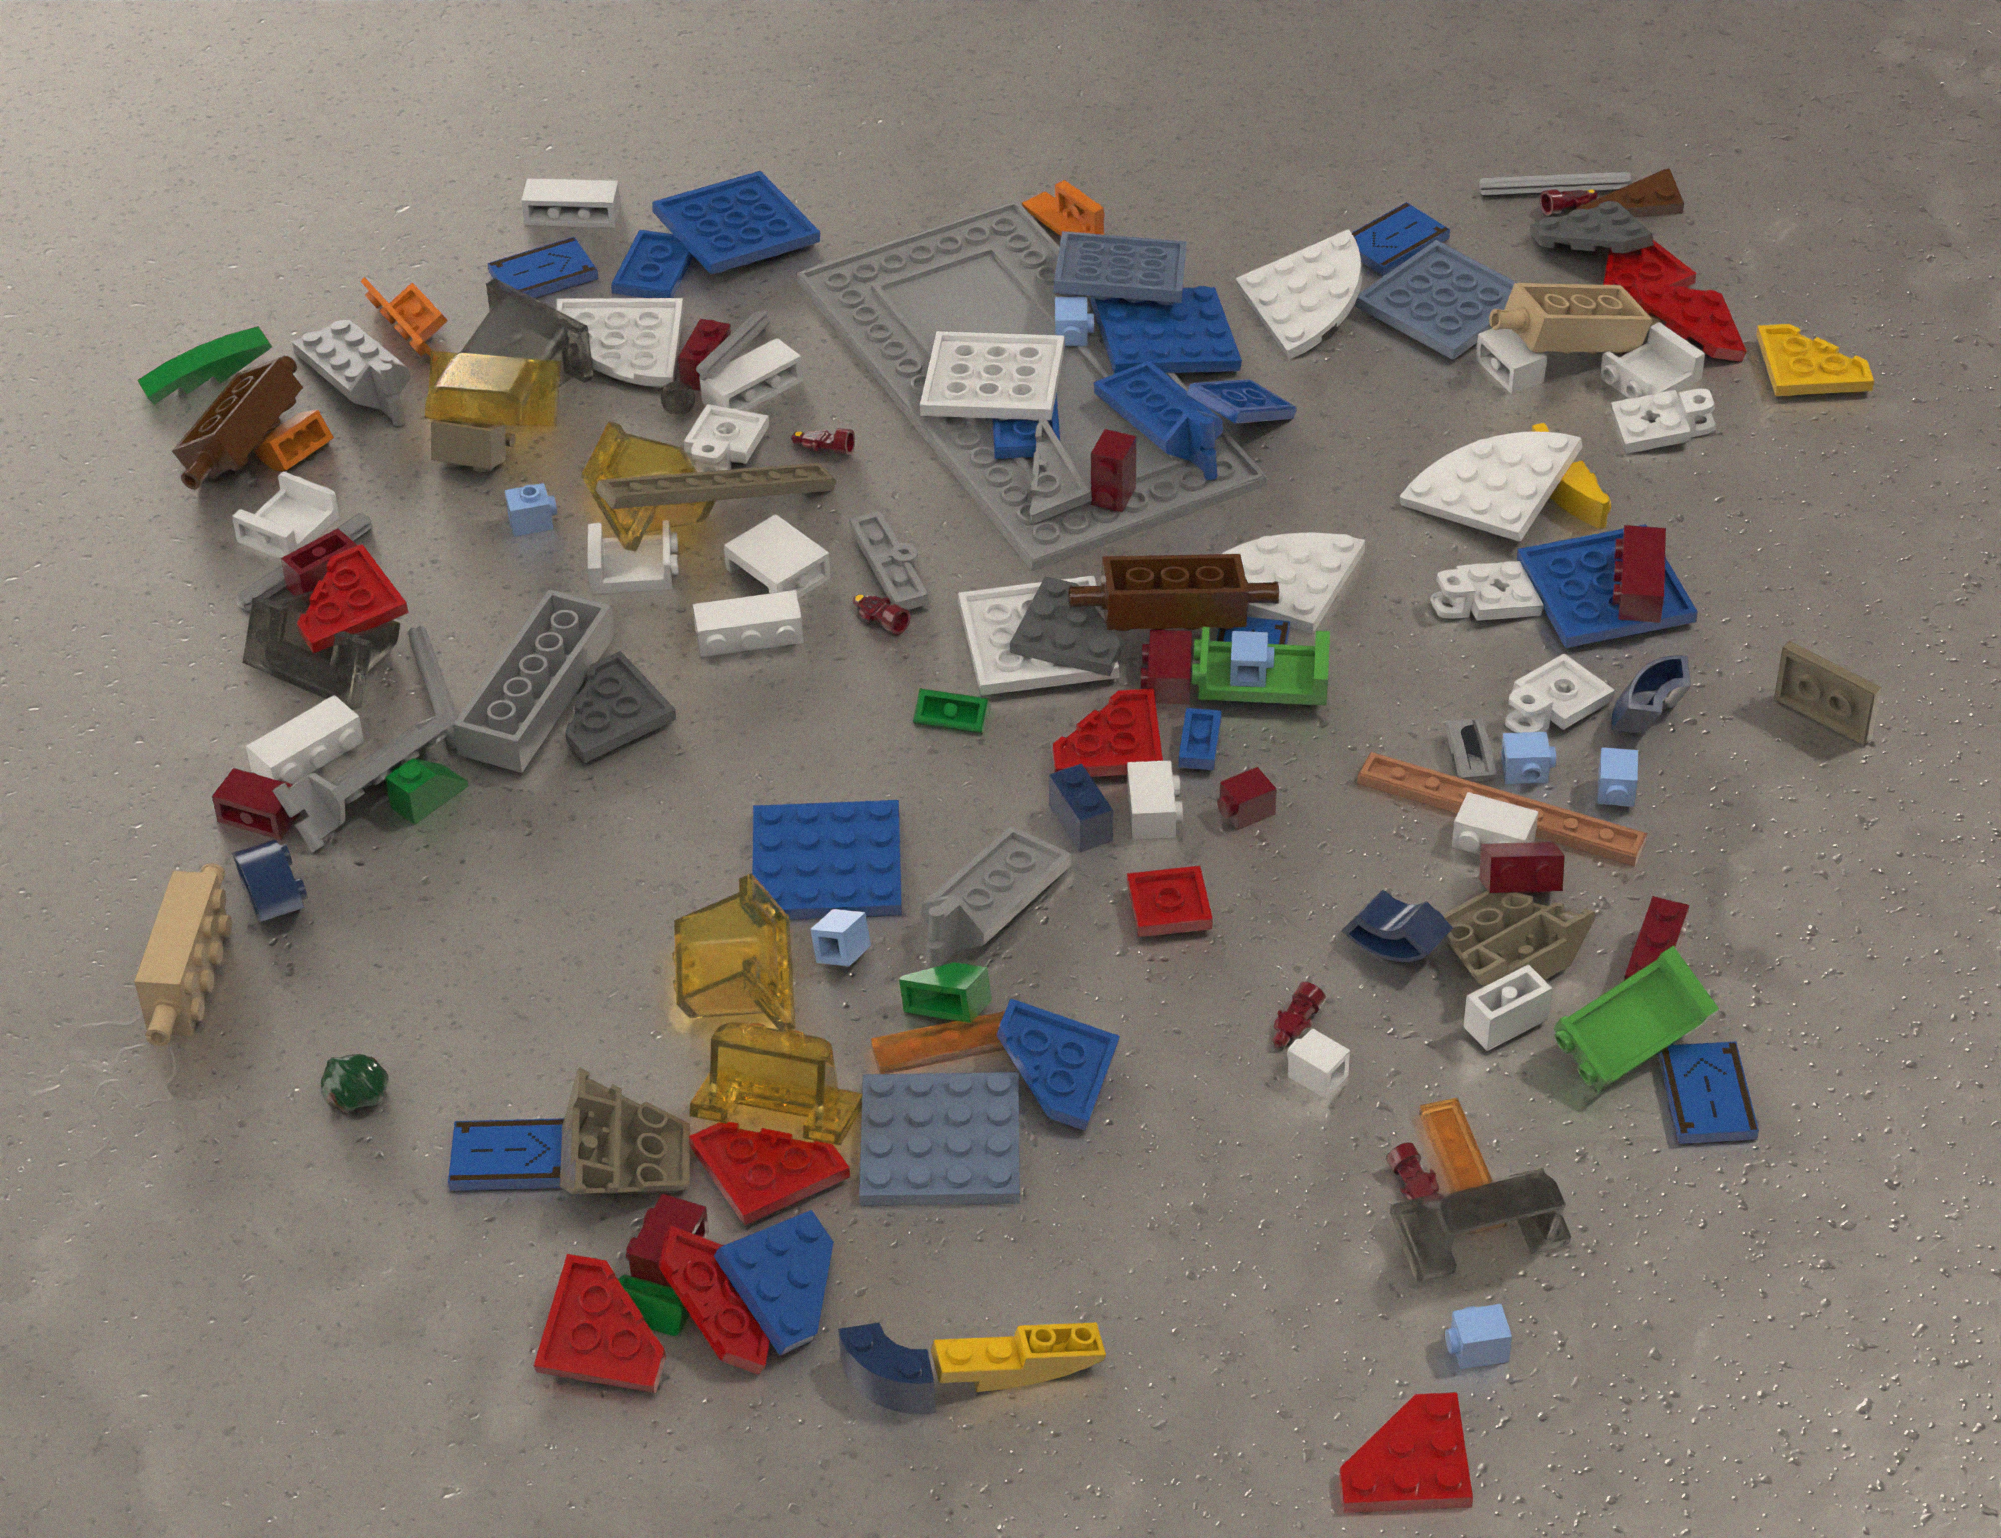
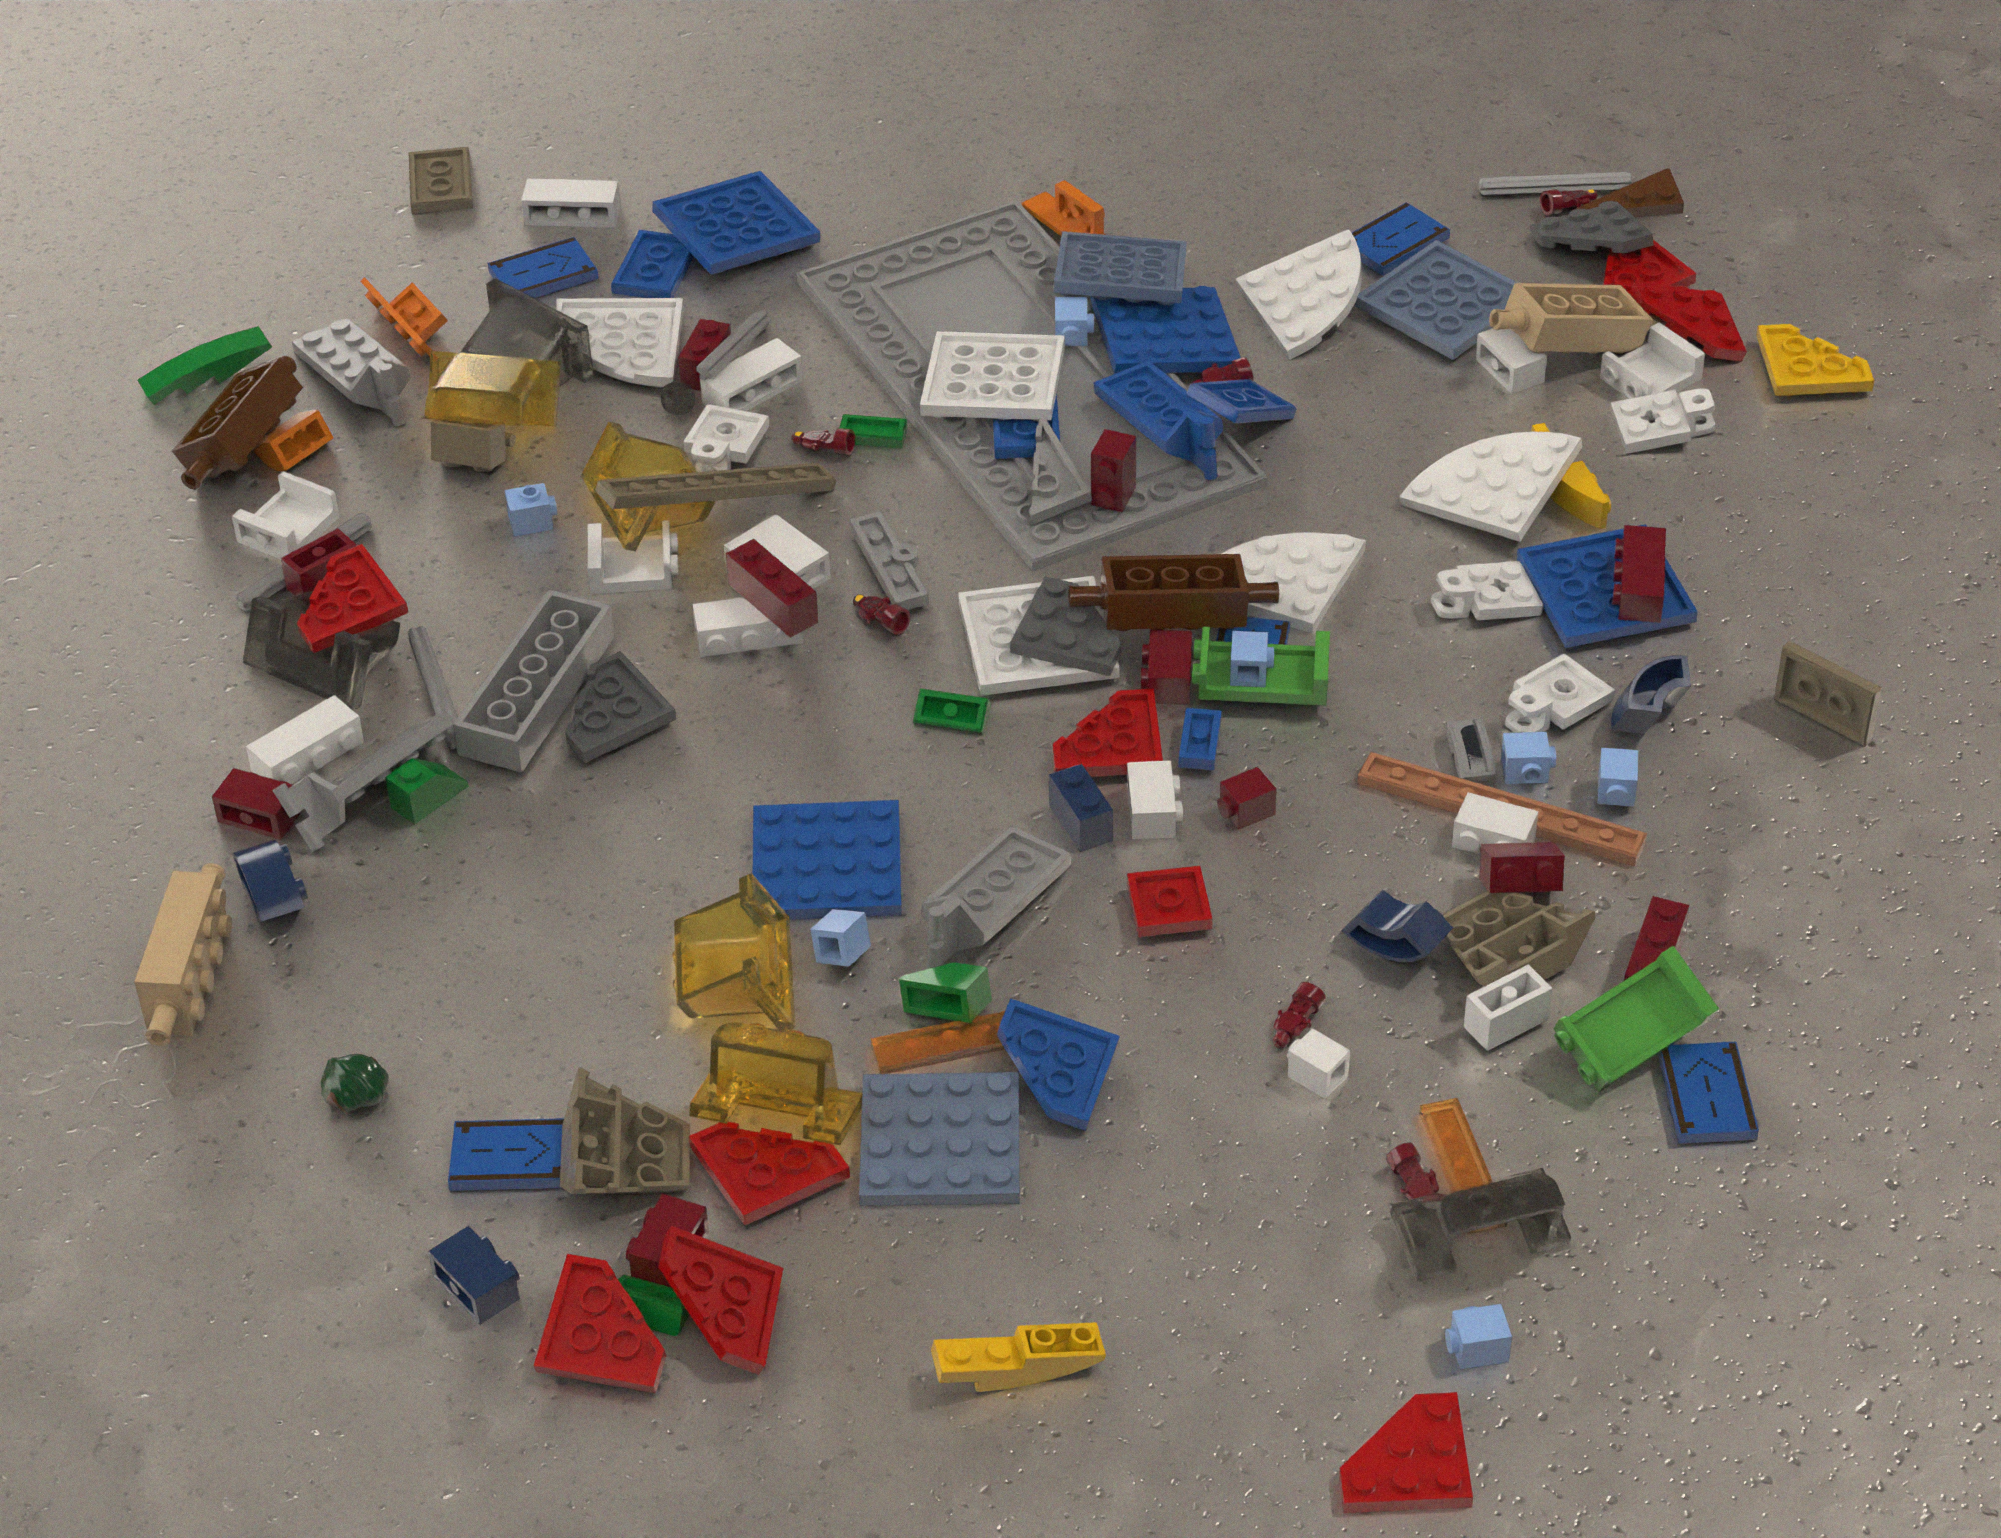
blue plate [714,1210,834,1355] -> none
dark blue brick [838,1322,936,1414] -> none
none -> dark tan tile [408,147,473,214]
none -> dark blue brick [428,1226,520,1325]
none -> dark red brick [726,539,819,638]
none -> green tile [839,414,908,449]
none -> dark red piece [1191,356,1254,384]

